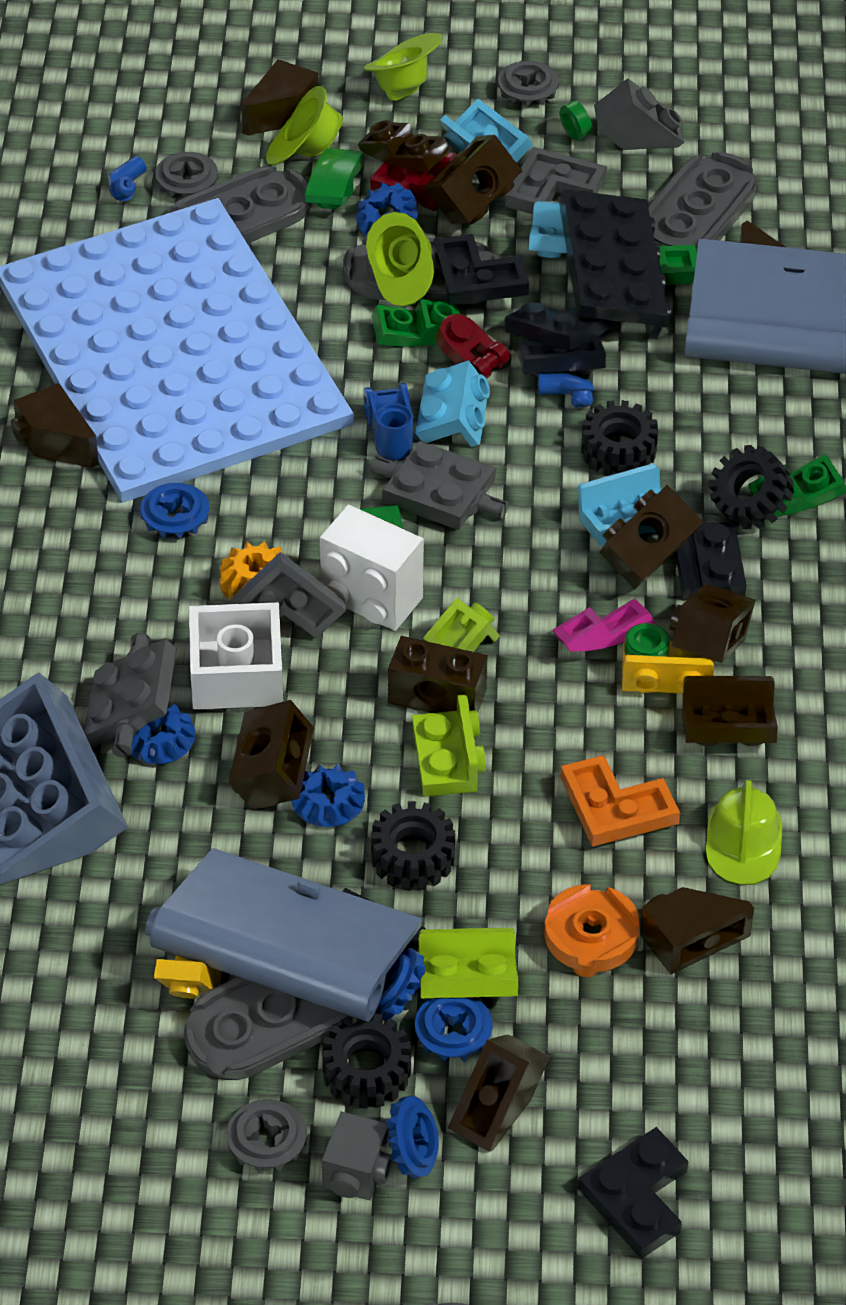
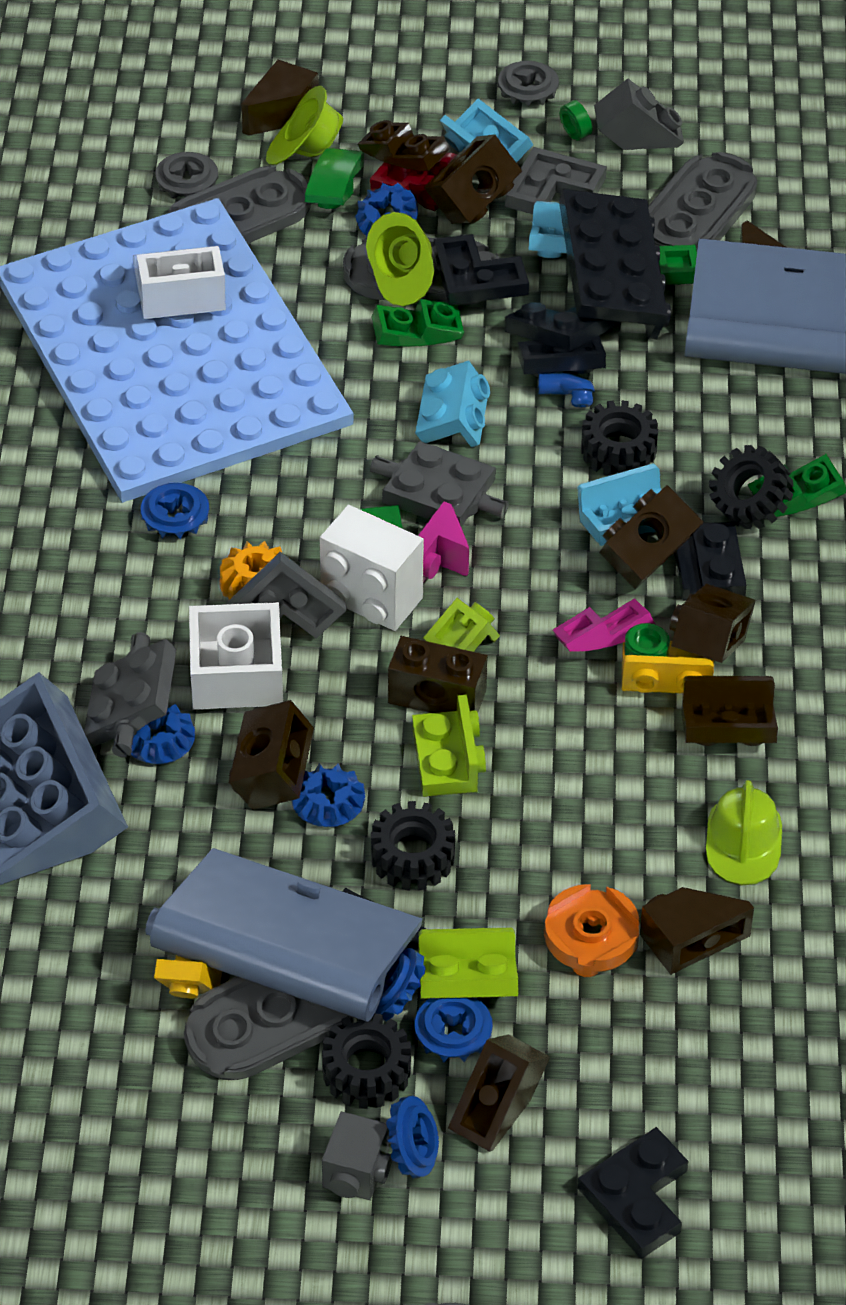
dark brown slope [11,383,99,468] -> none
blue arm [108,156,147,201] -> none
dark grey gear [227,1099,307,1173] -> none
lime piece [363,33,443,101] -> none
blue piece [363,383,413,460] -> none
dark red plate [436,314,510,379] -> none
orange plate [560,755,680,847] -> none
none -> white slope [133,246,226,319]
none -> dark pink slope [418,501,469,583]

